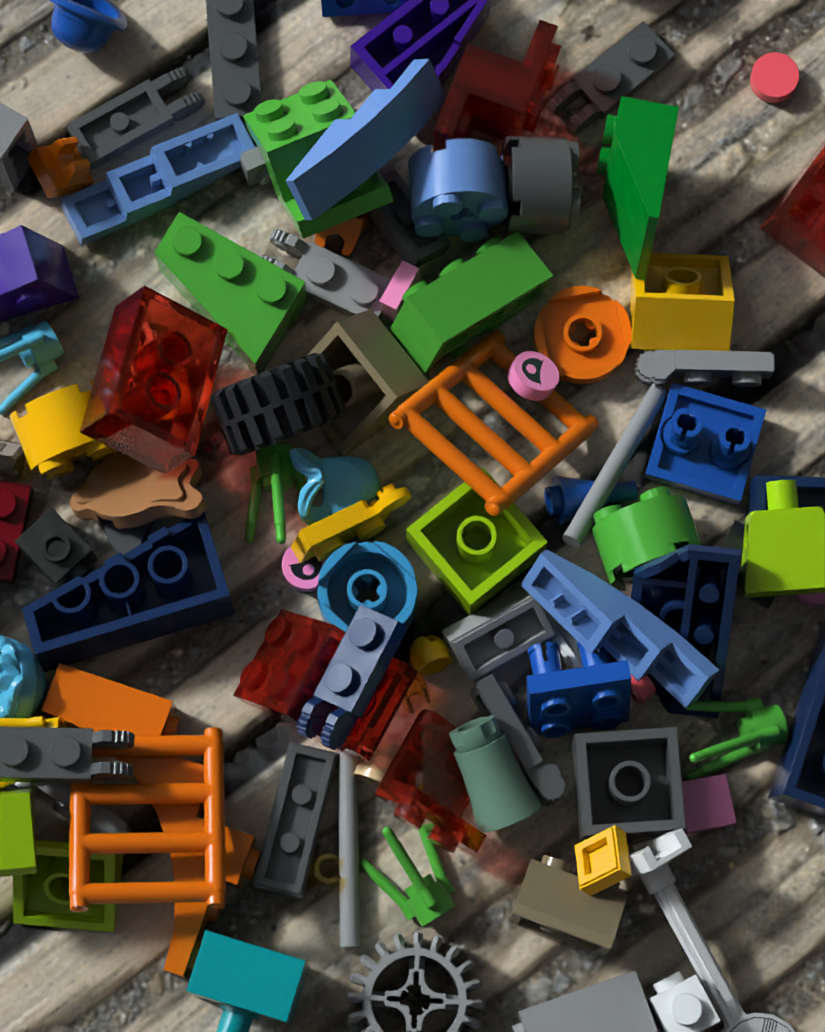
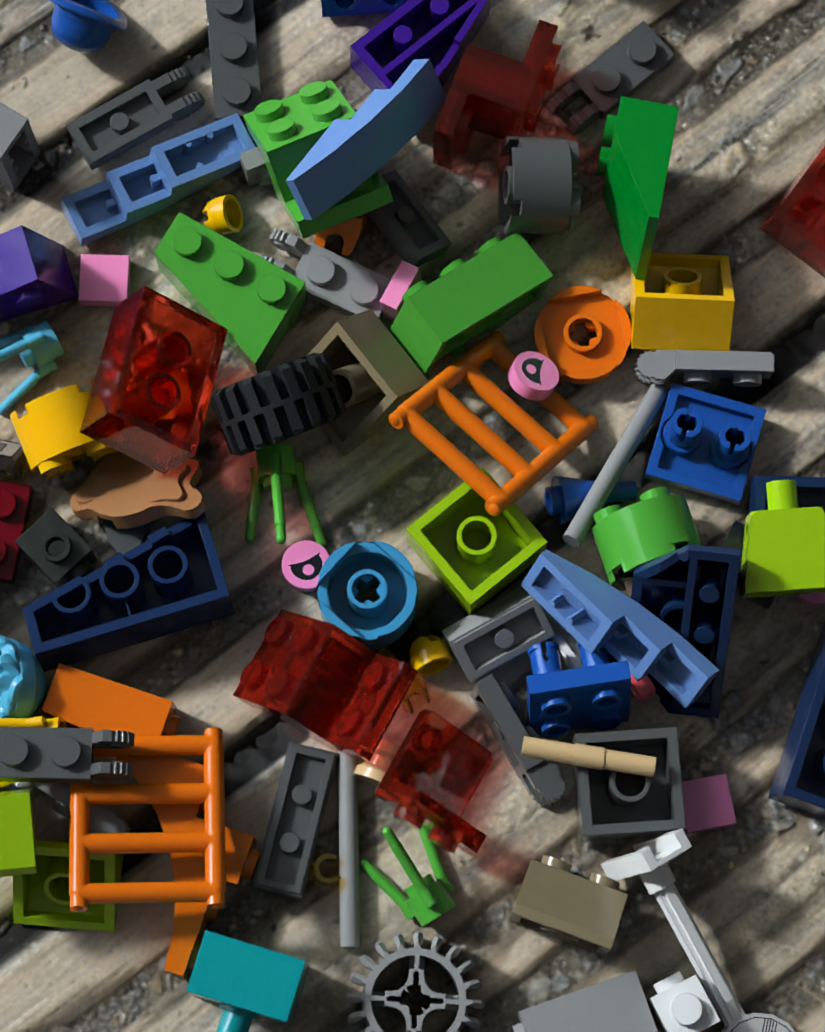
orange tile [27,136,94,199] -> none
medium azure piece [289,448,381,525] -> none
yellow hinge [291,483,412,563] -> none
dark blue hinge [296,605,407,750] -> none
medium blue brick [408,139,509,243] -> none
sand green plant [449,715,543,833] -> none
yellow tile [574,825,632,896] -> none
bright green plant [684,697,788,781] -> none
coral tile [750,52,799,103] -> none
none -> bright pink tile [78,254,131,307]
none -> yellow hinge [202,194,243,235]
none -> tan piece [521,736,656,777]

